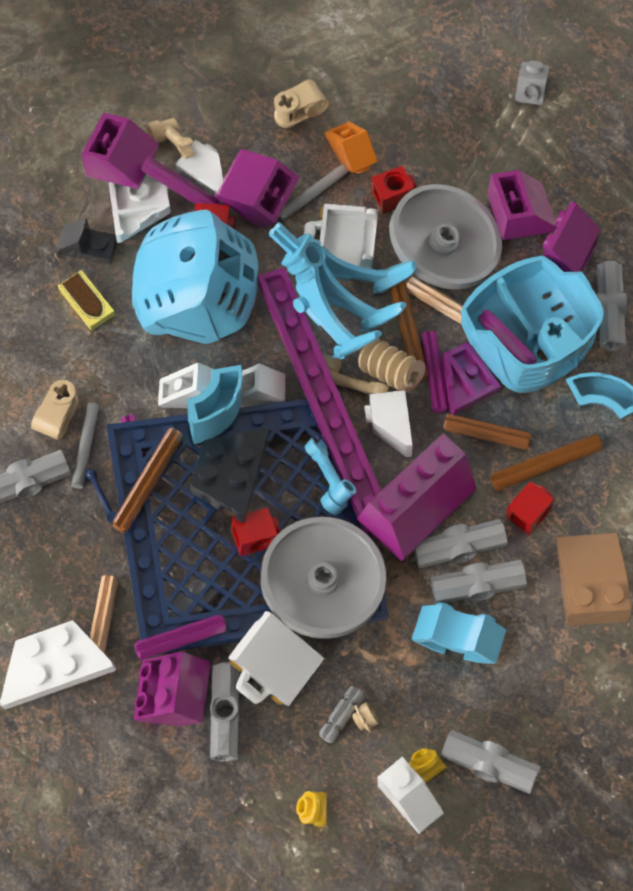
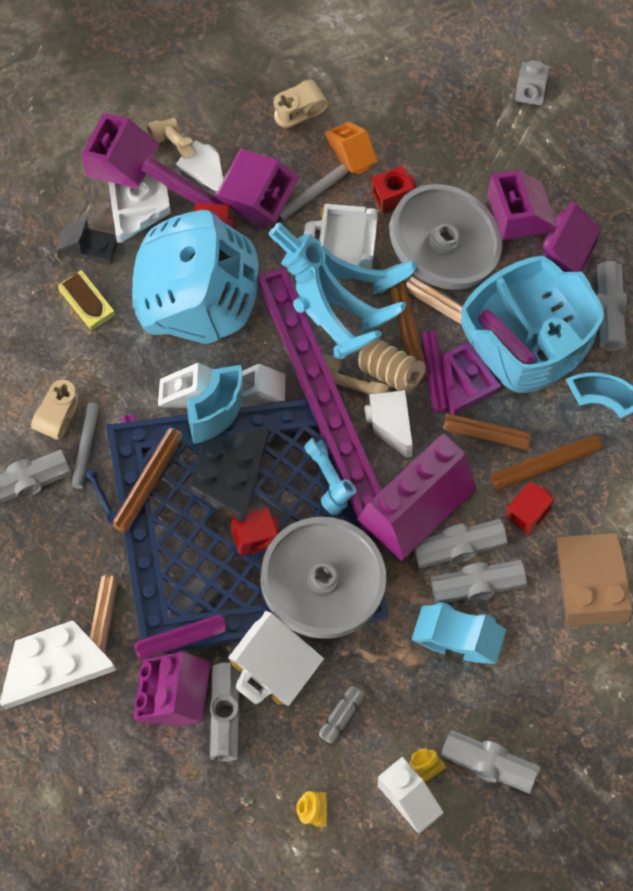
tan plate [352,702,379,732] -> none

